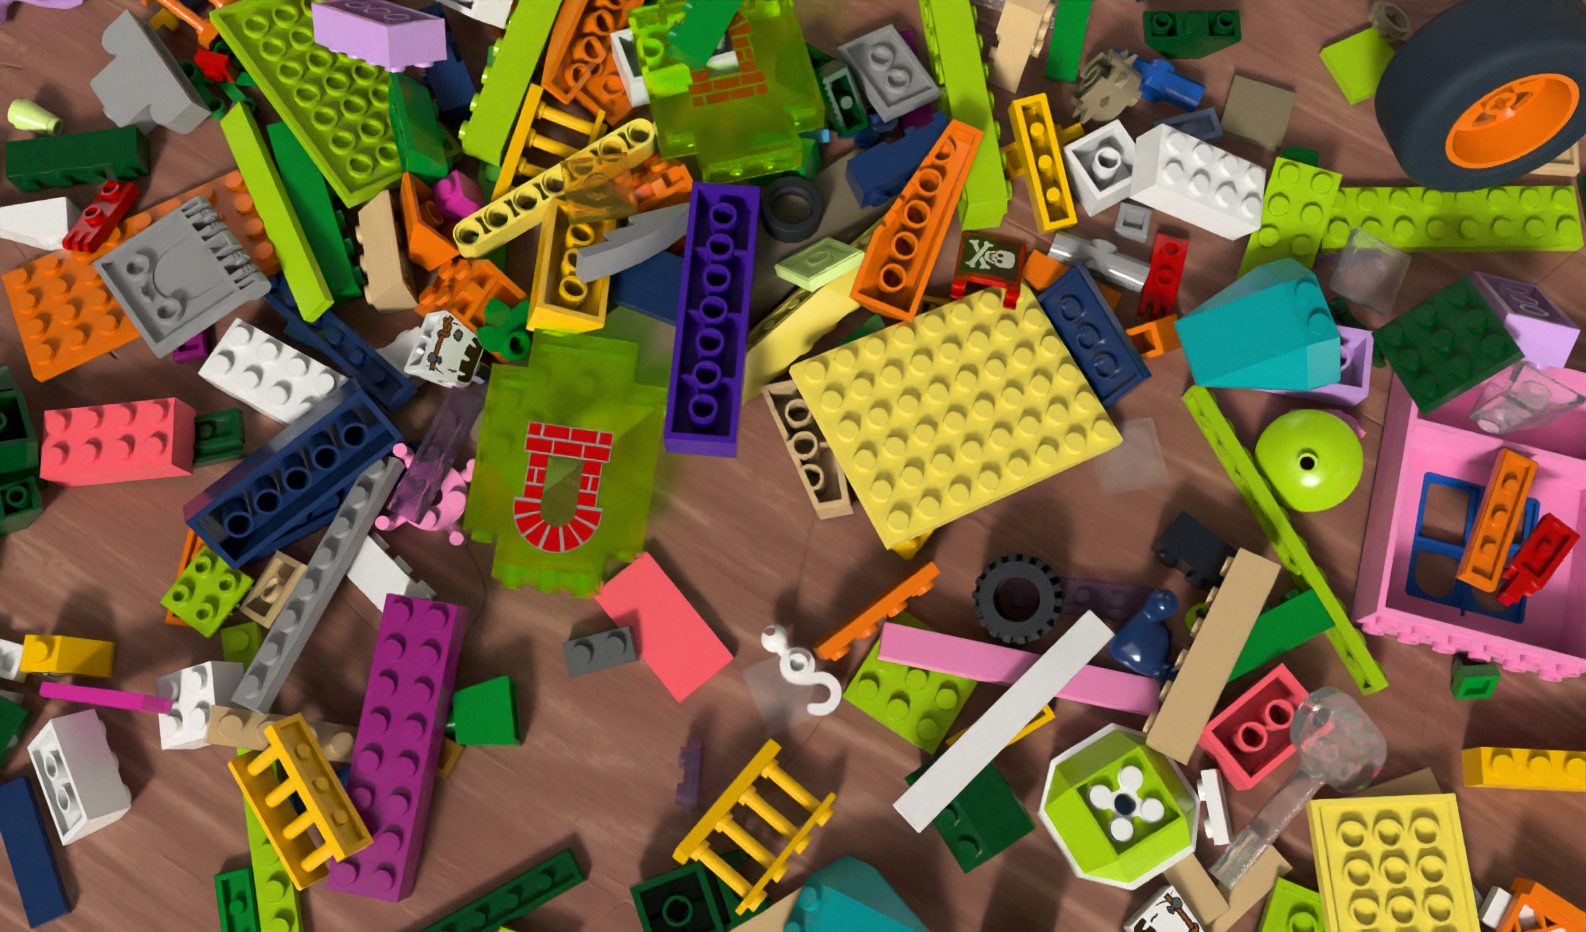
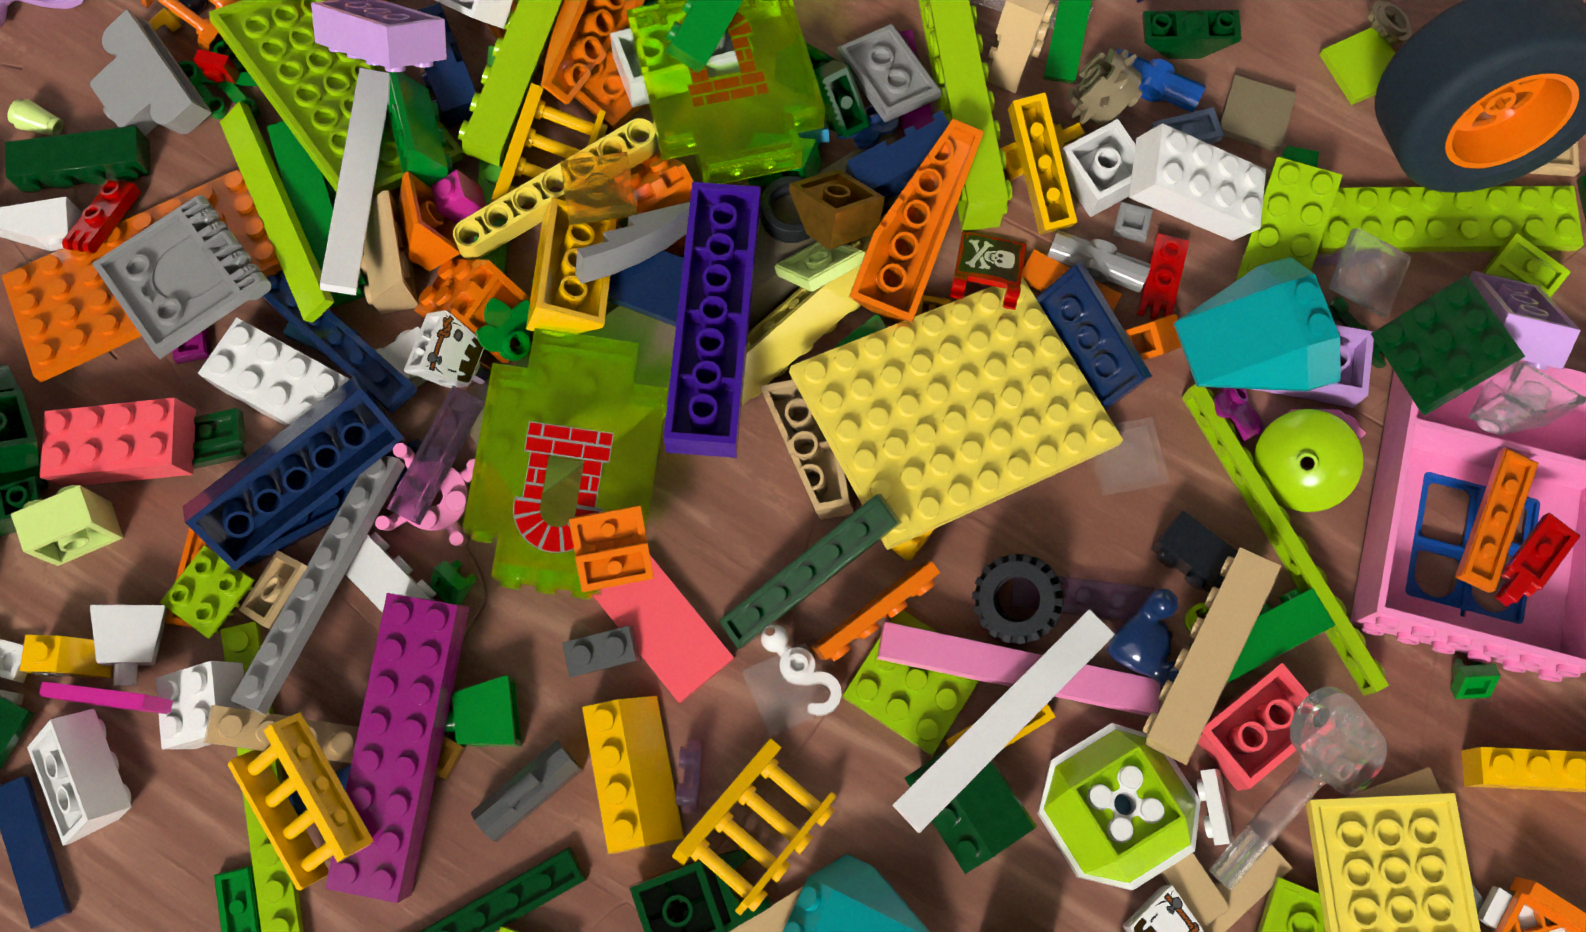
none -> yellowish green brick [11,485,124,566]
none -> white torso [90,605,168,686]
none -> white tile [320,68,389,295]
none -> green tile [429,560,477,605]
none -> dark grey piece [470,740,583,842]
none -> orange slope [569,505,654,592]
none -> yellow slope [582,696,684,854]
none -> dark green tile [719,494,902,649]
none -> pearl gold slope [789,169,885,249]
none -> magenta plate [1214,388,1264,441]
none -> lime wing [1481,233,1571,298]

